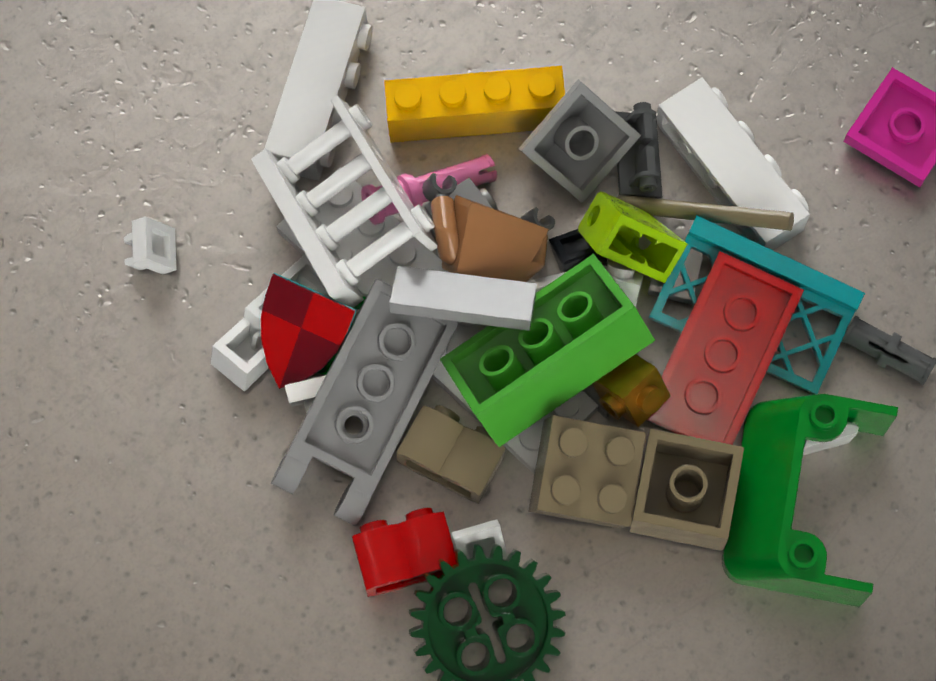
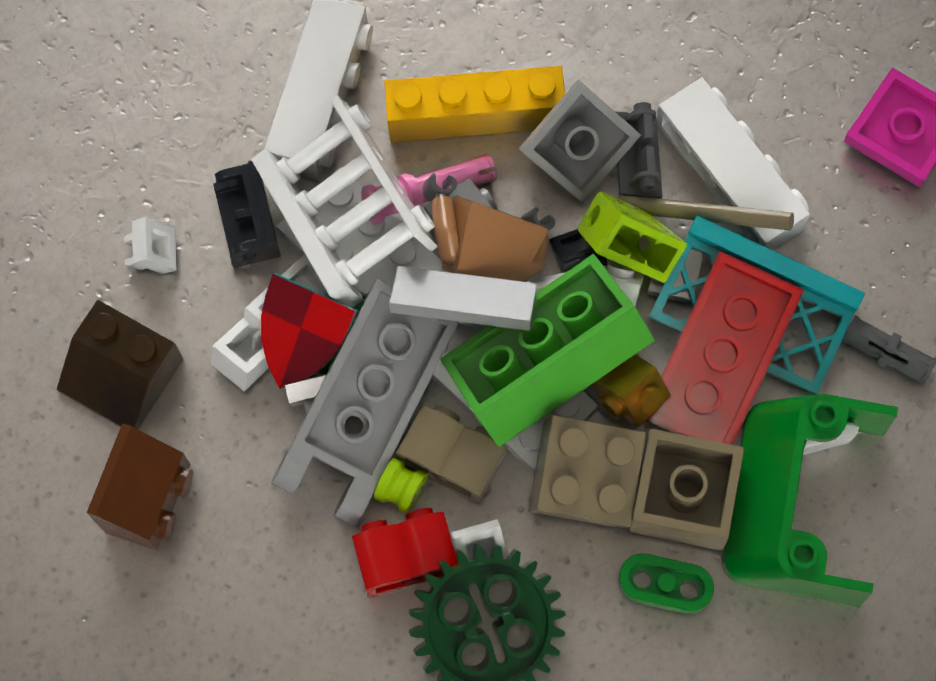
none -> dark brown slope [57,299,184,429]
none -> reddish brown slope [87,423,193,550]
none -> black hinge [213,161,281,268]
none -> lime wheel [374,457,429,515]
none -> green plate [618,553,714,615]

